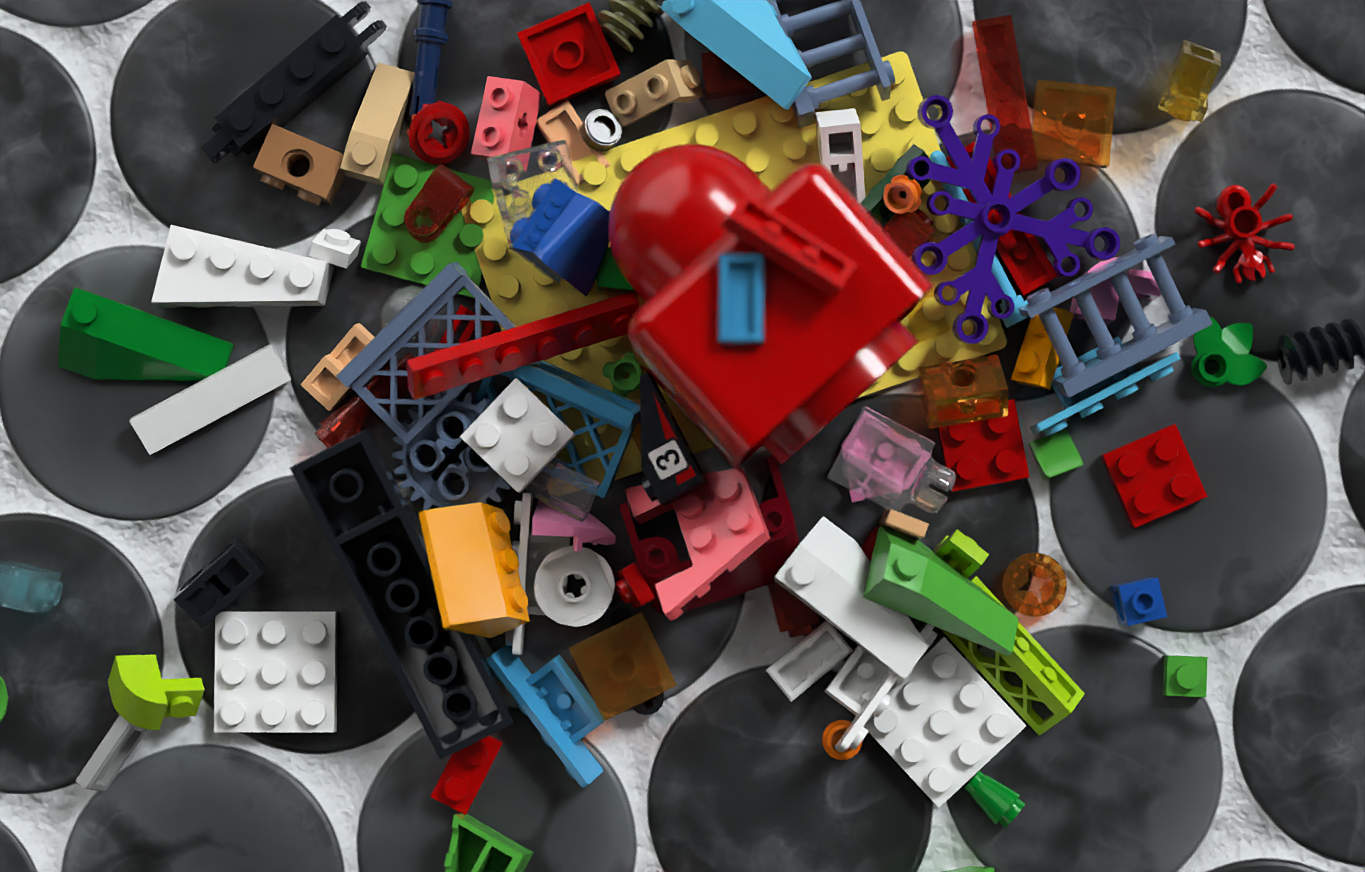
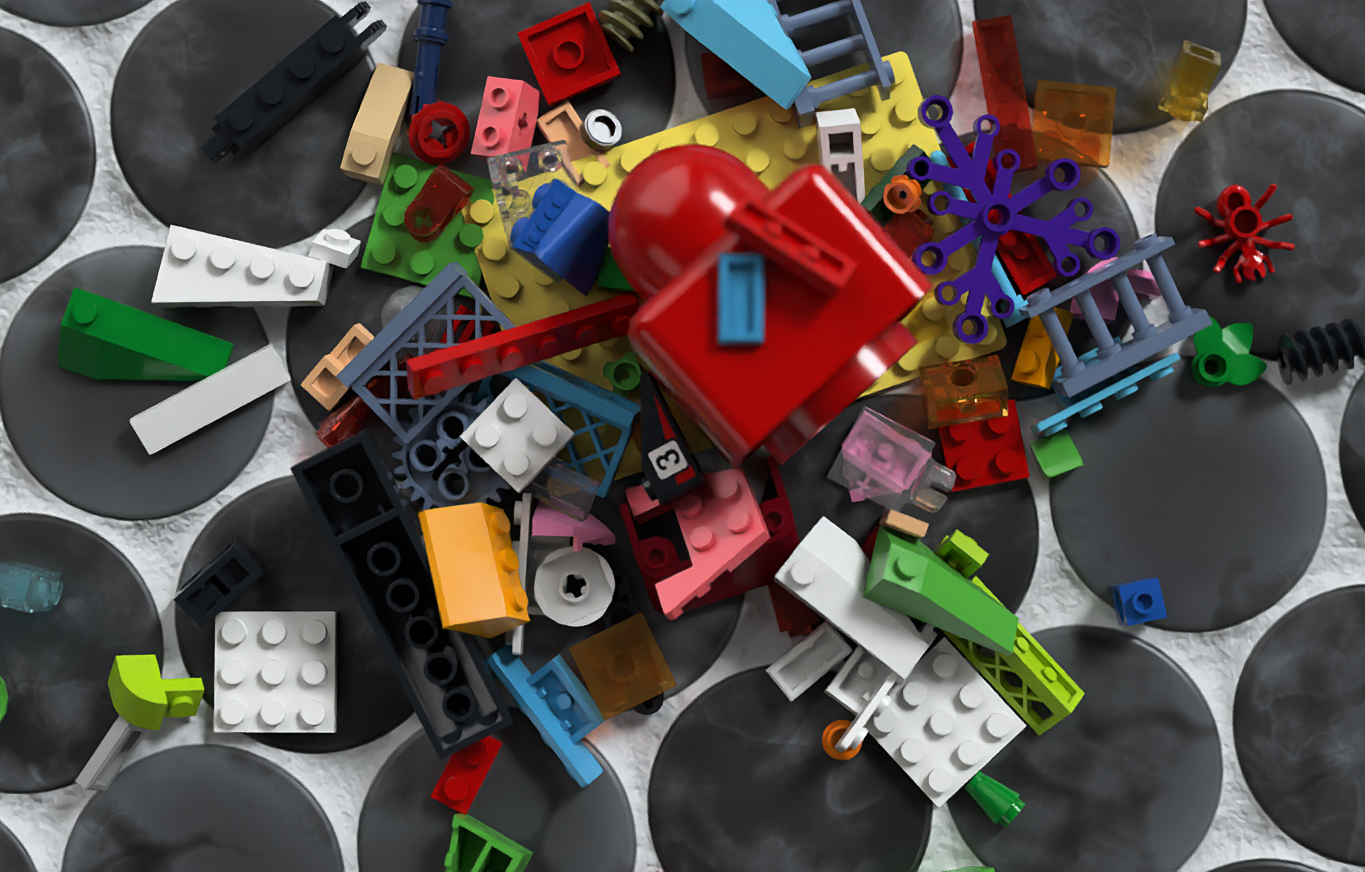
medium nougat brick [253,124,345,206] -> none
tan bracket [605,60,704,127] -> none
red plate [614,563,655,608] -> none
clear orange gear [1002,553,1067,617] -> none
red plate [1100,424,1208,528] -> none
bright green plate [1163,655,1207,697] -> none

